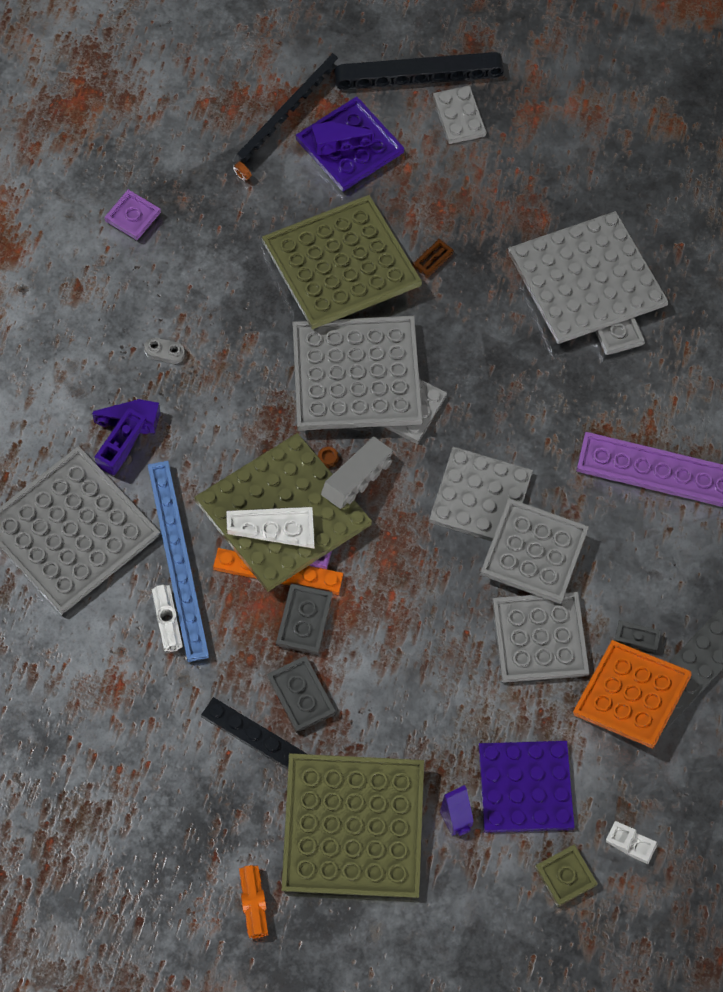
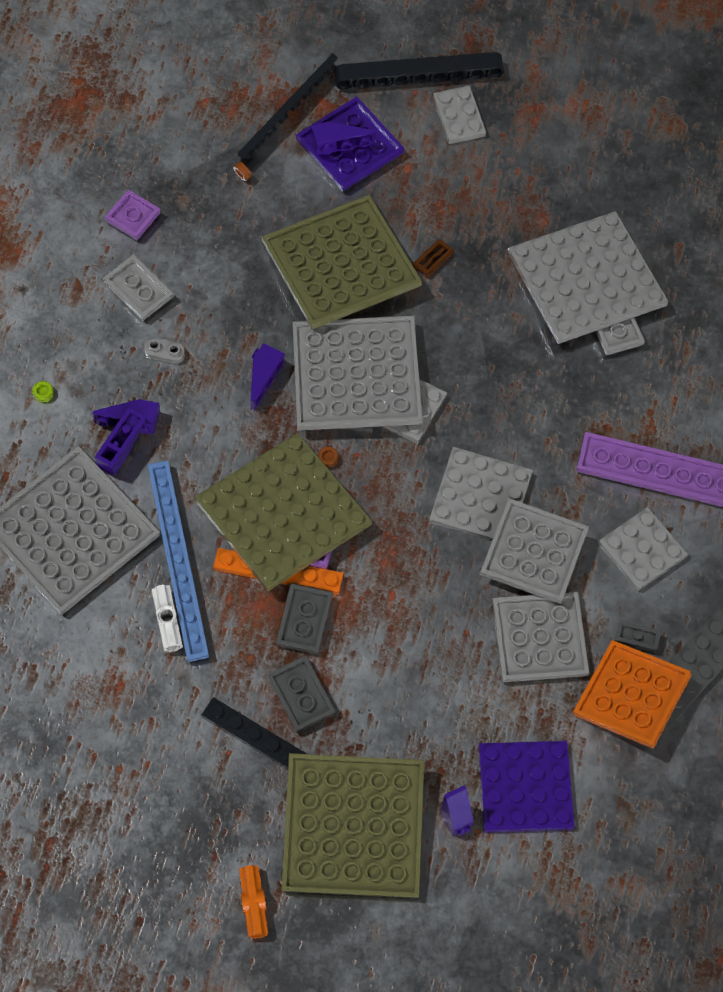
white wing [227,507,314,549] -> none
light grey brick [321,436,393,509] -> none
olive plate [535,844,598,907] -> none
white slope [606,821,657,864] -> none
none -> lime tile [32,381,54,403]
none -> light grey plate [103,254,174,321]
none -> dark purple slope [251,343,285,411]
none -> light grey plate [598,507,688,592]

